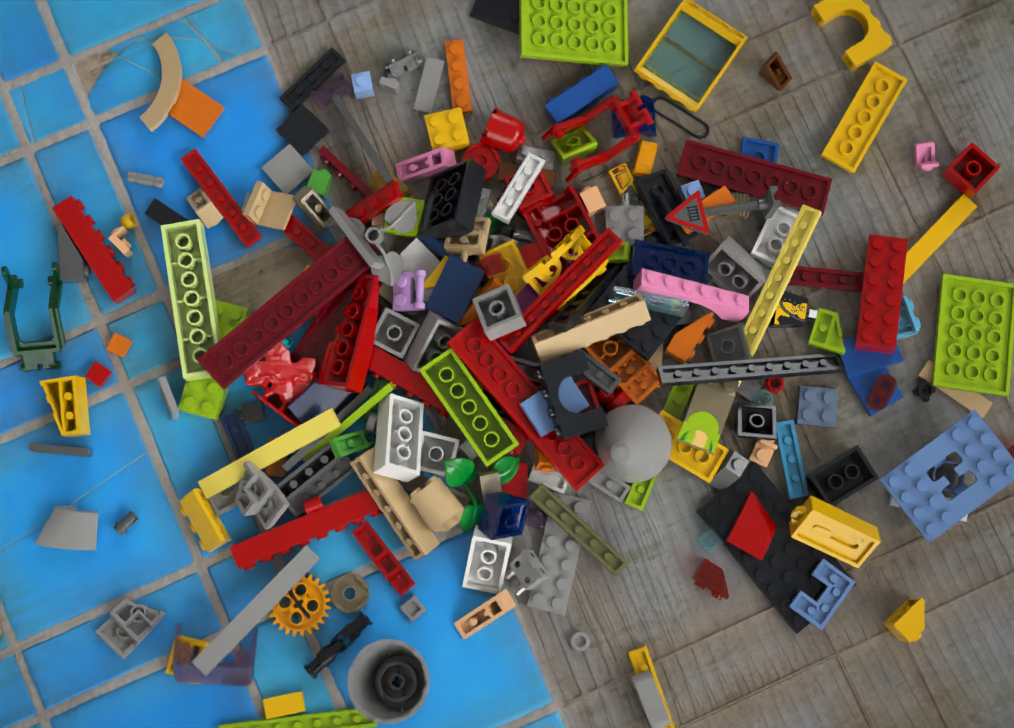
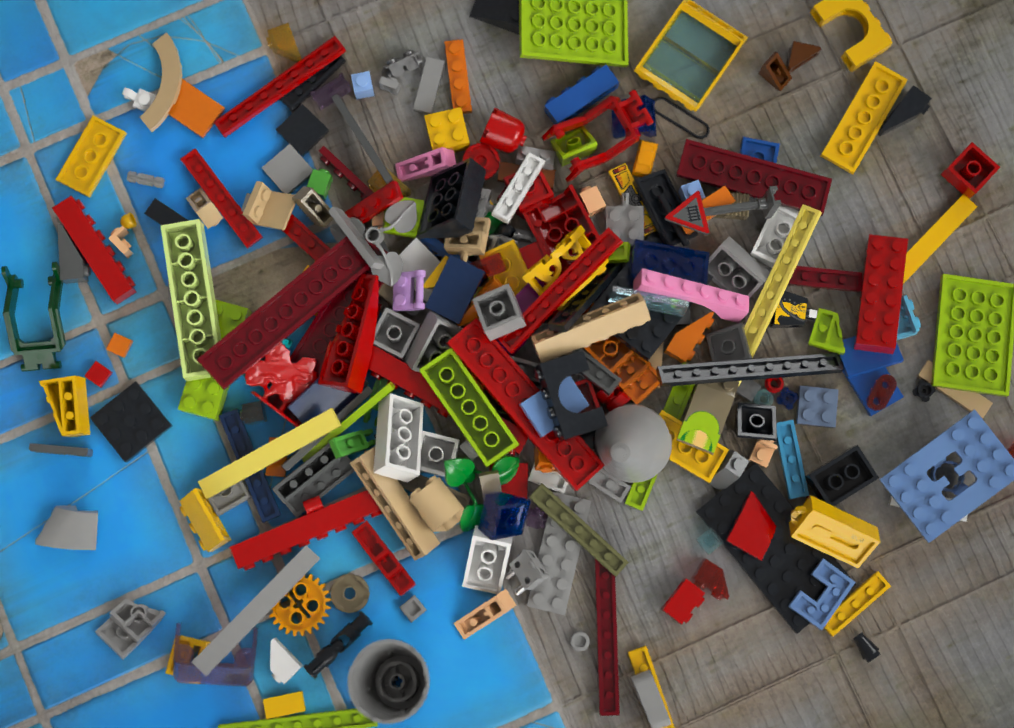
dark grey pin [114,510,139,535] -> none
light grey tile [158,376,179,421] -> none
light grey slope [235,461,290,530] -> none
light grey tile [366,412,378,433] -> none
yellow slope [883,597,925,643] -> none
bright pink bracket [914,141,939,171] -> none
none -> yellow tile [55,115,127,198]
none -> black plate [90,381,172,463]
none -> white plate [122,87,157,112]
none -> red tile [214,36,346,138]
none -> clear yellow slope [266,23,301,63]
none -> white slope [270,638,304,684]
none -> dark red plate [595,559,620,716]
none -> red brick [661,578,705,624]
none -> clear blue plate [776,387,799,410]
none -> reddish brown slope [786,41,821,73]
none -> yellow tile [824,571,891,637]
none -> black cone [853,632,880,663]
none -> black slope [877,85,932,136]

